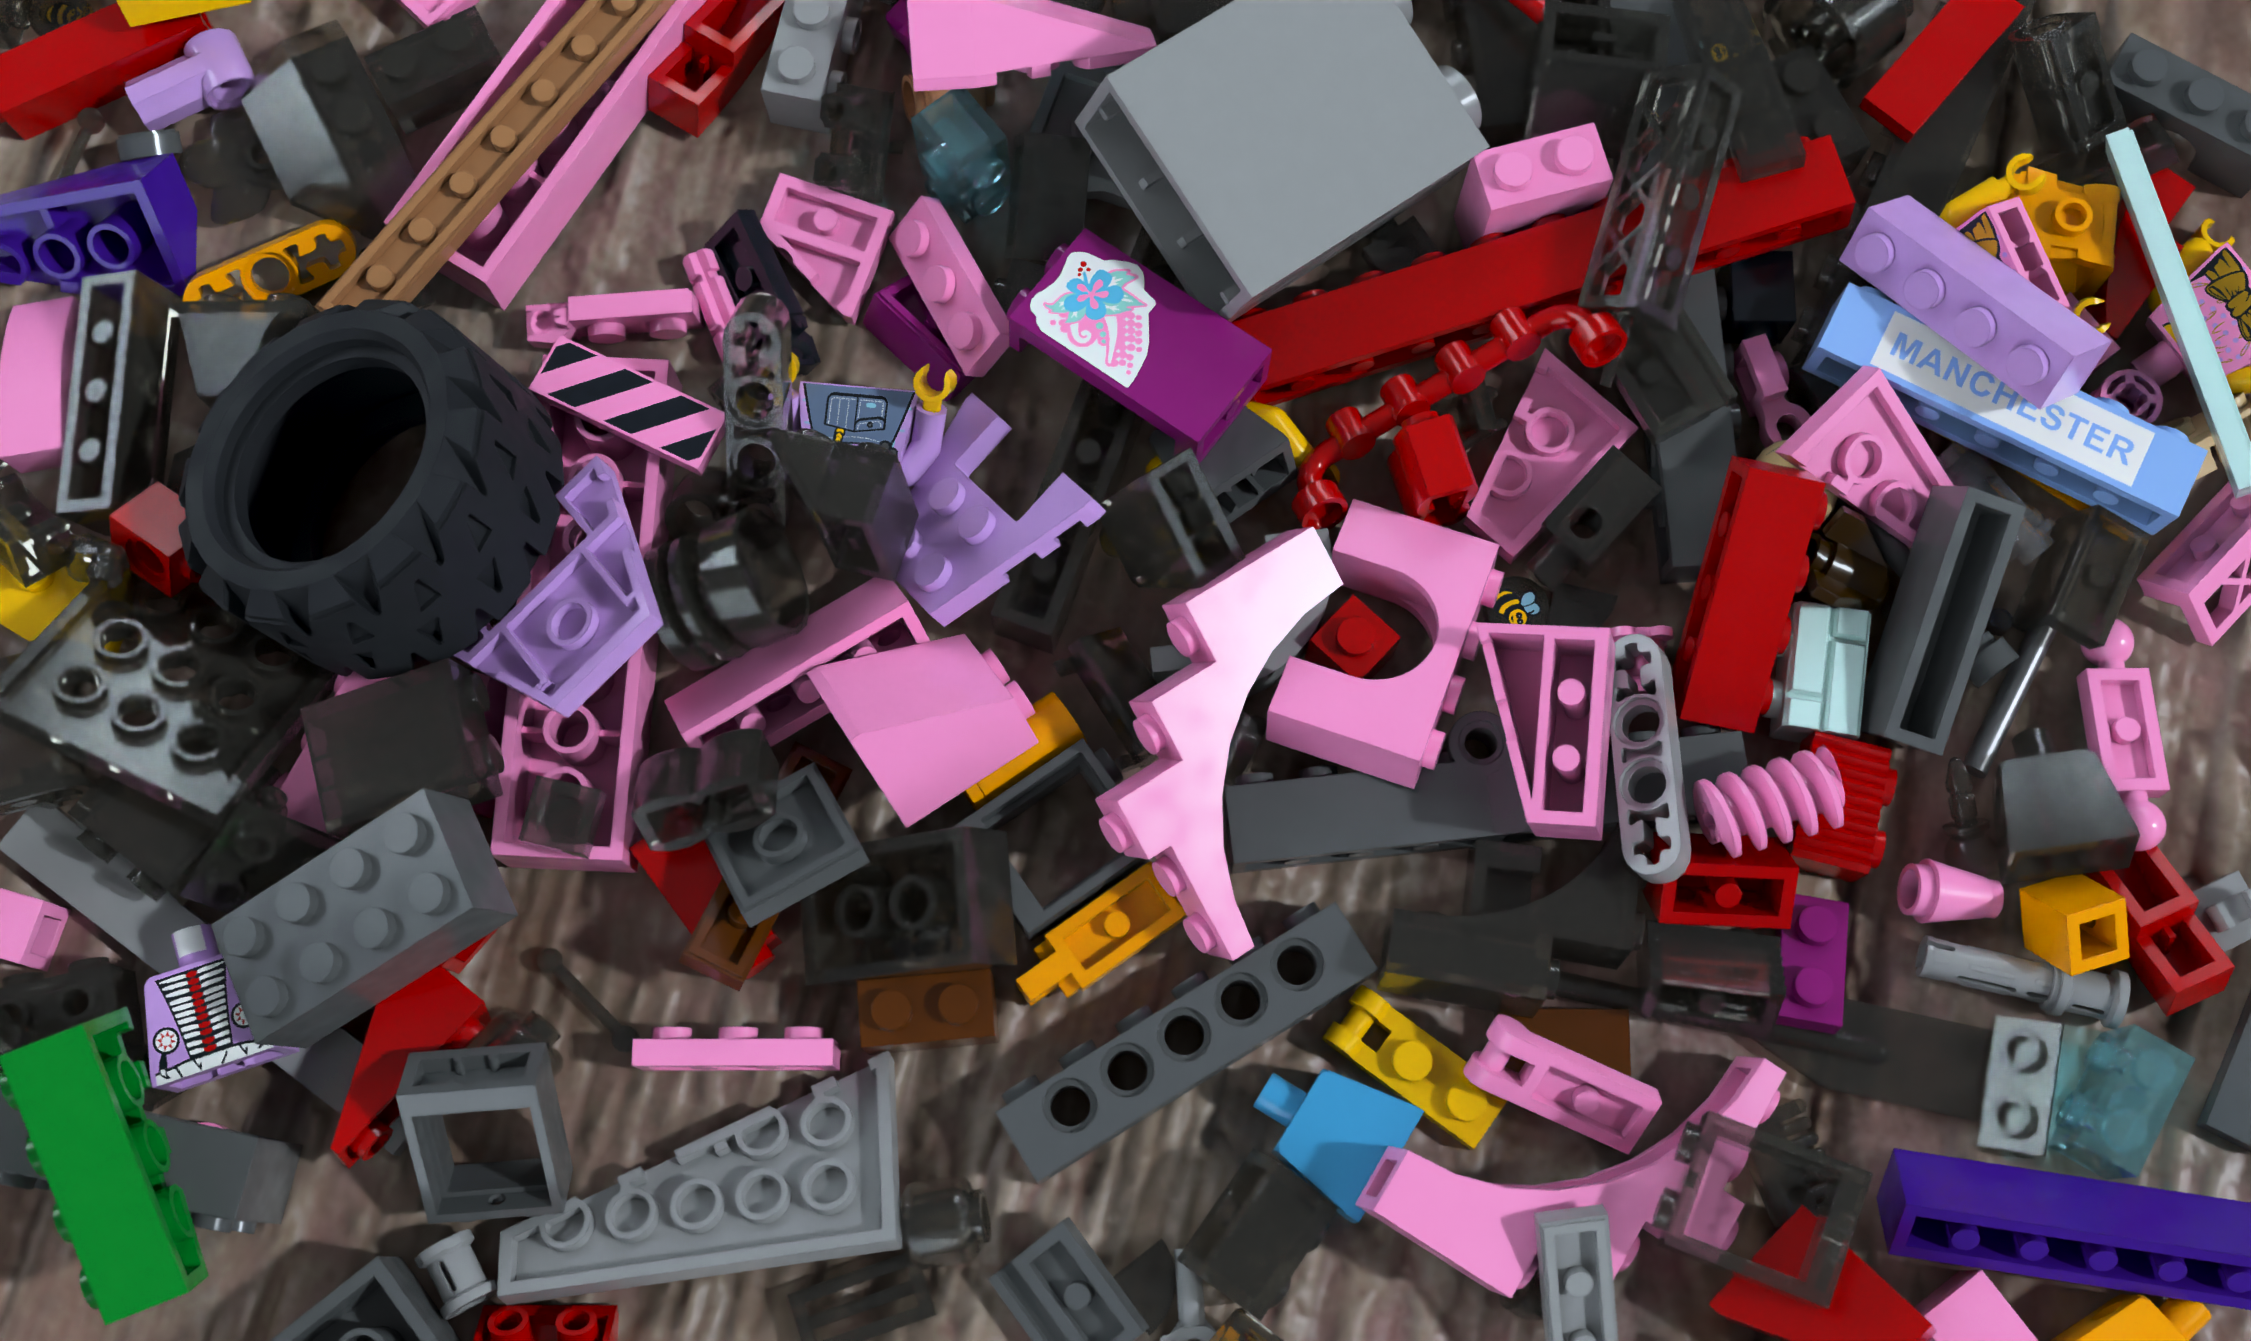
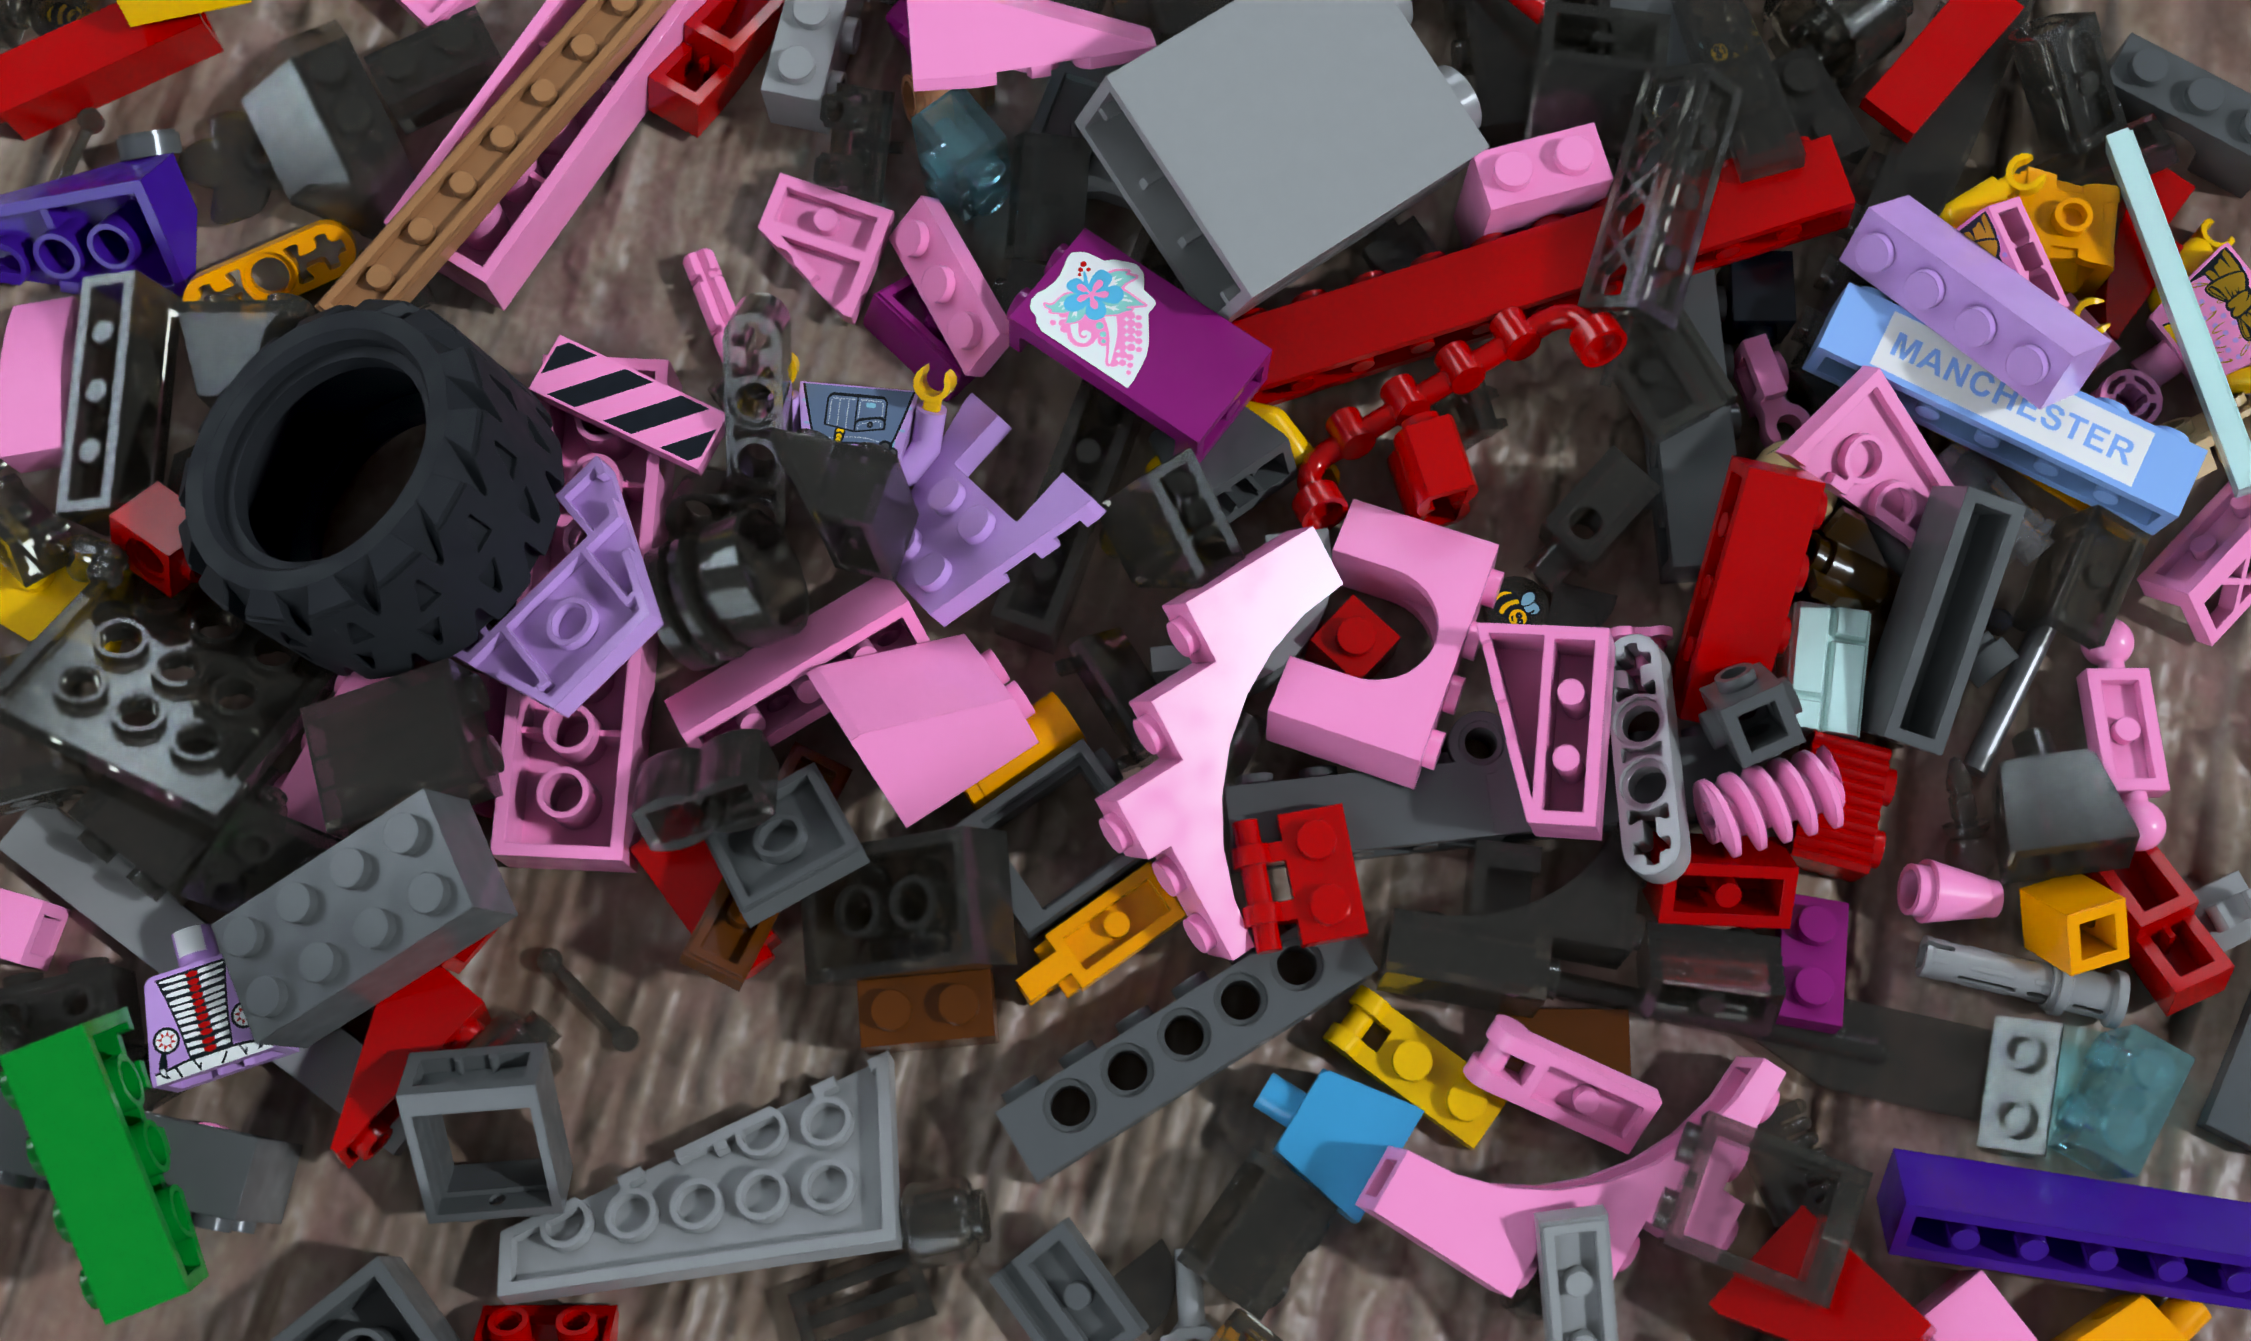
lavender piece [125,28,260,131] -> none
light grey bush [414,1229,497,1320] -> none
clear smoke plate [518,775,607,859] -> none
bright pink hinge [526,288,704,349] -> none
bright pink plate [631,1026,841,1071] -> none
black hinge [704,209,821,377] -> none
bright pink wing [1464,348,1639,565] -> none
none -> red plate [1230,803,1369,955]
none -> dark grey brick [1698,662,1806,769]

